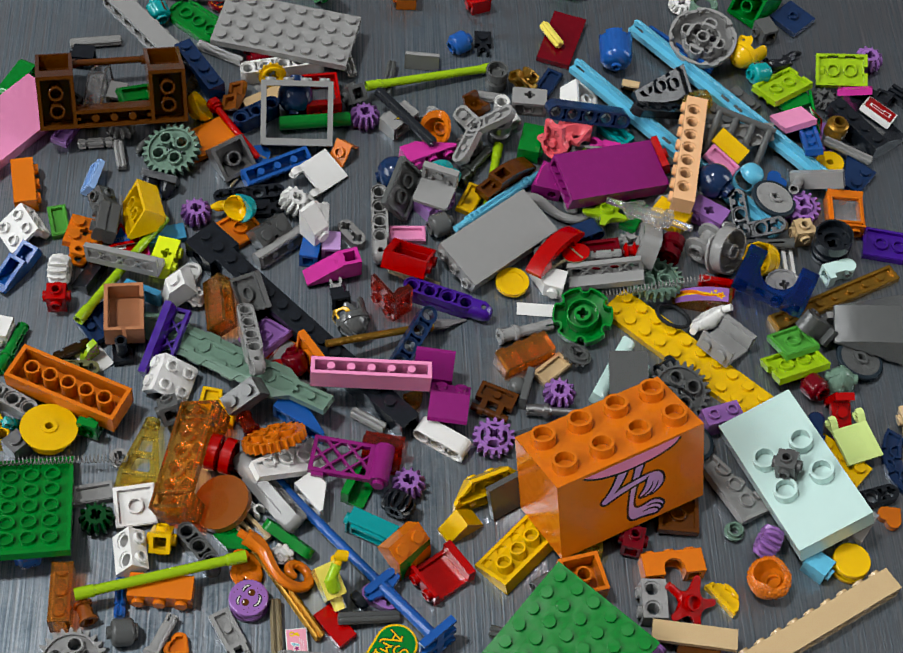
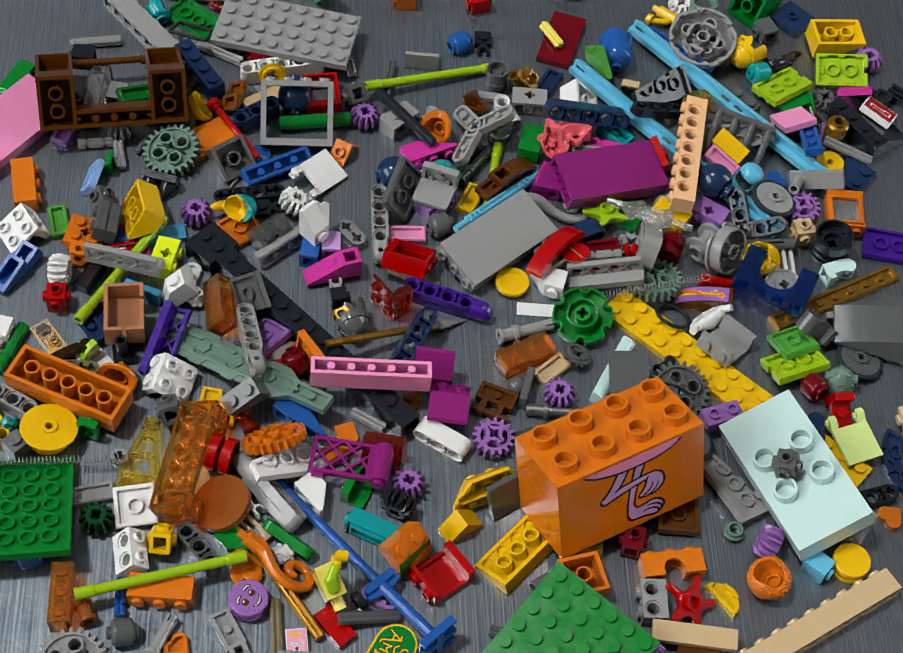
none -> tile [30,319,68,355]
none -> orange helmet [97,361,138,391]
none -> green slope [100,150,115,176]
none -> black piece [168,20,214,42]
none -> orange tile [321,421,359,466]
none -> bright green tile [583,45,613,80]
none -> yellow plant [645,5,678,26]
none -> yellow slope [805,19,866,58]

